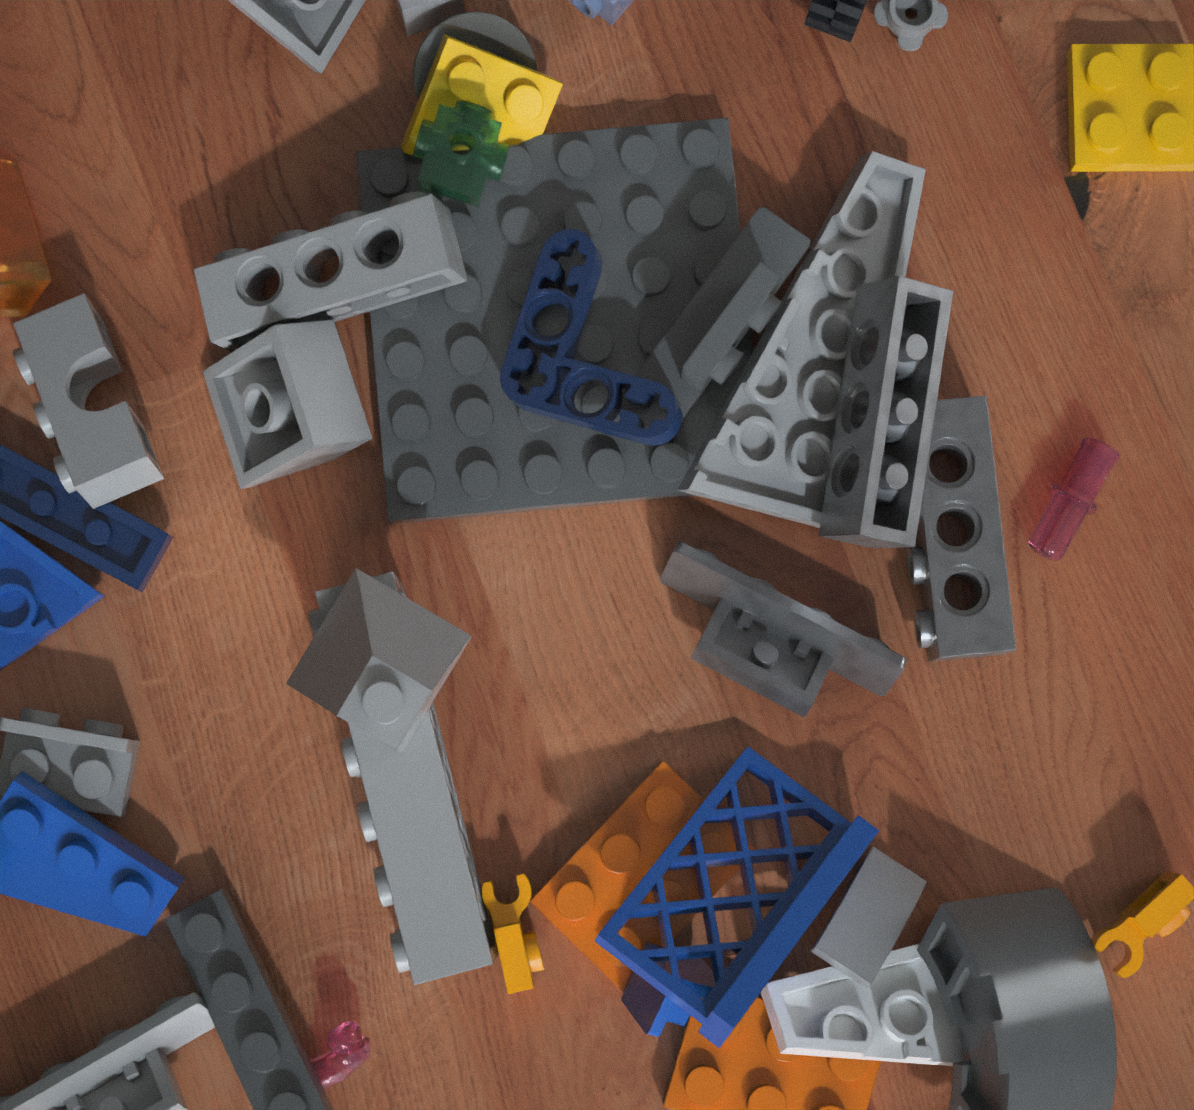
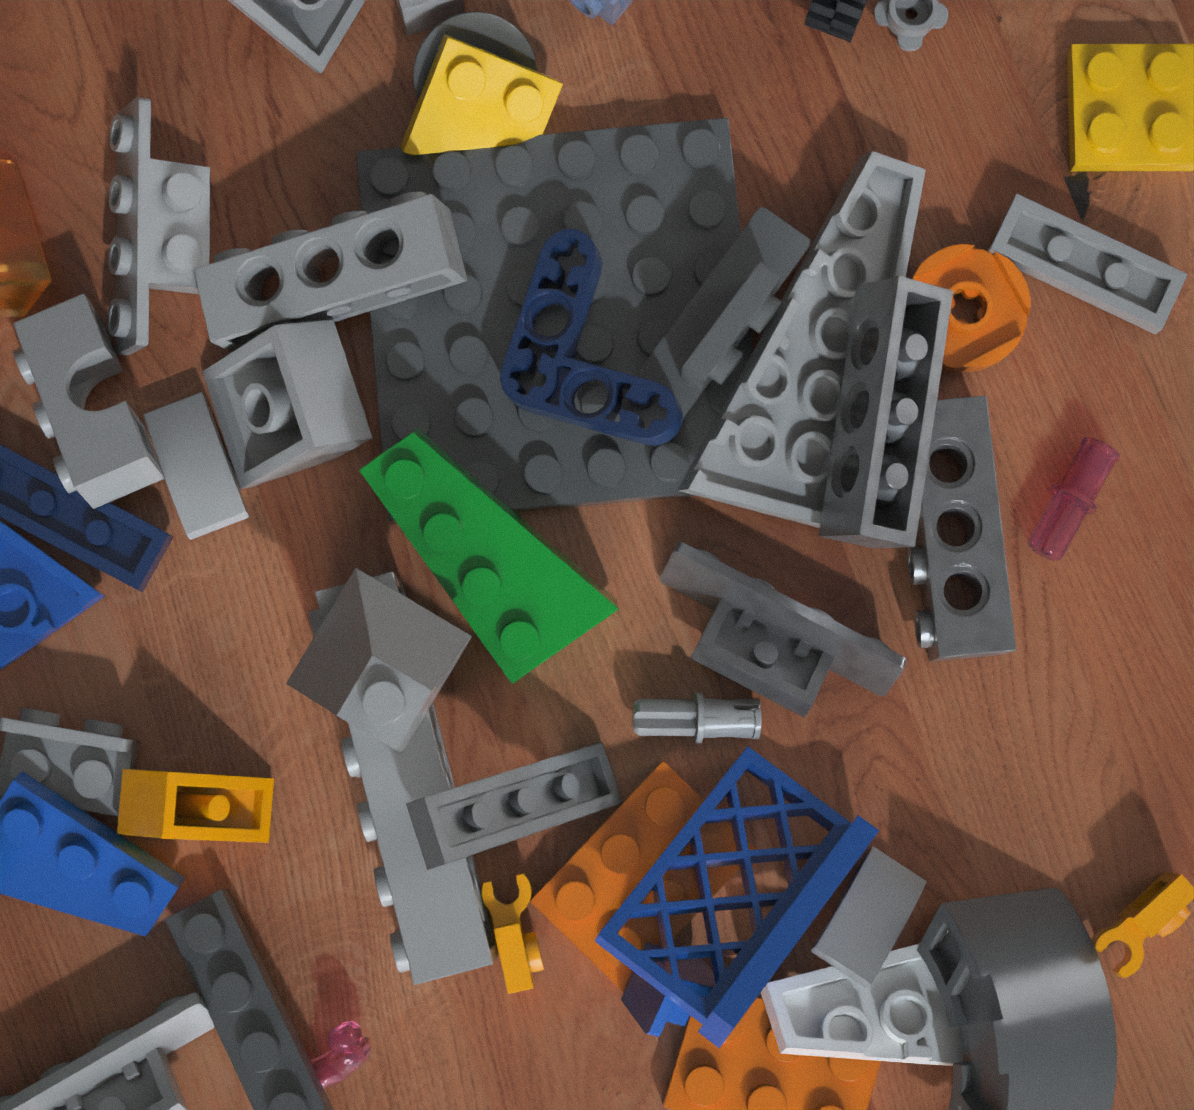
clear green brick [413,101,510,208] -> none
none -> light grey bracket [107,97,210,355]
none -> light orange slope [117,769,274,843]
none -> light grey slope [143,392,249,540]
none -> green wedge [359,428,619,684]
none -> dark grey plate [406,742,623,870]
none -> light grey axle [632,692,762,743]
none -> orange plate [912,244,1031,373]
none -> light grey plate [987,194,1188,335]

